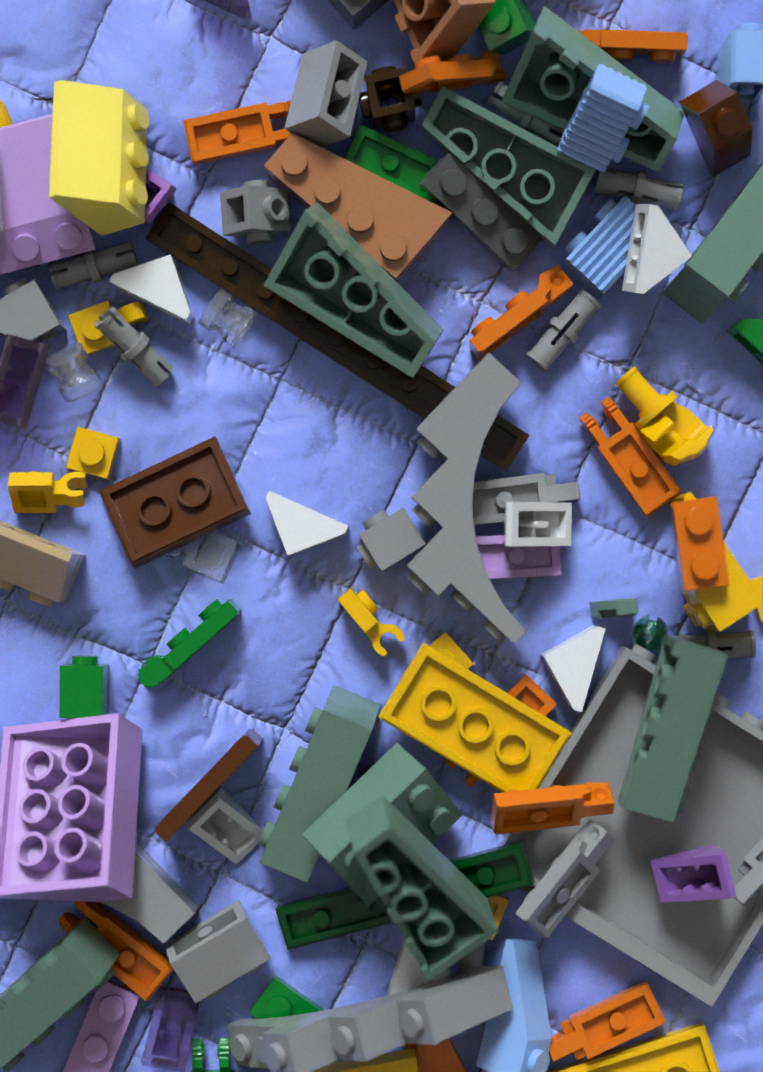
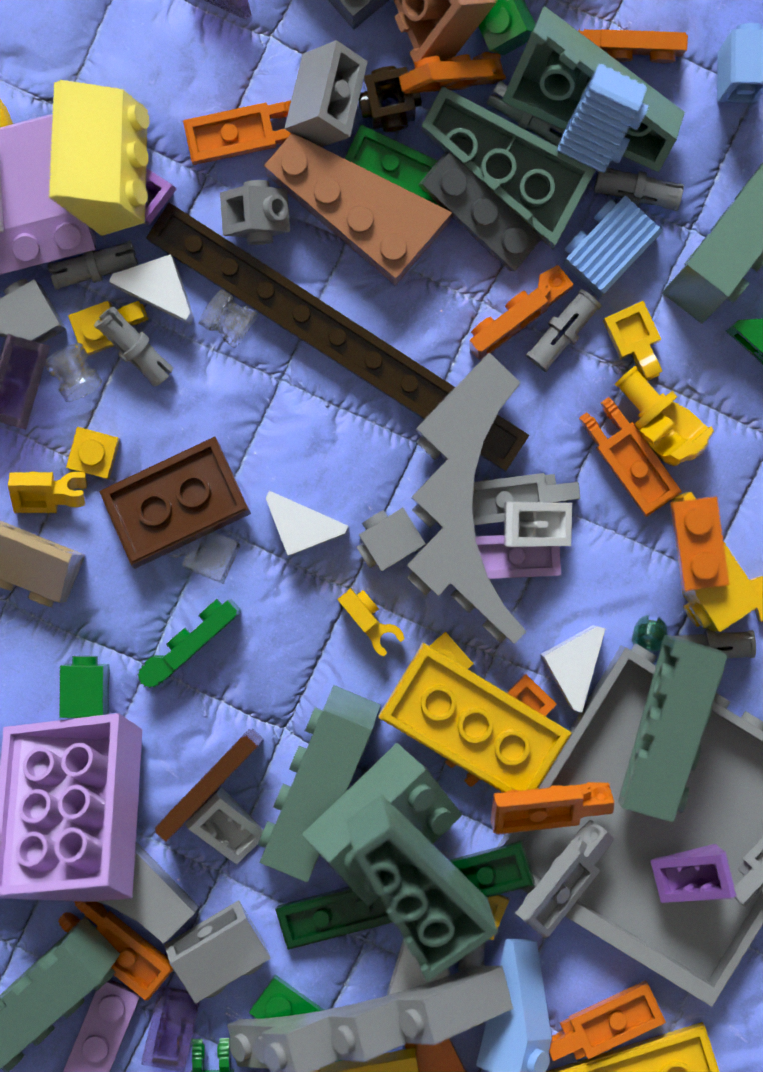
sand green wedge [263,202,444,378] -> none
sand green tile [589,597,639,619] -> none
white slope [622,204,692,294] -> none
reddish brown slope [679,80,753,177] -> none
none -> yellow plate [603,301,663,381]

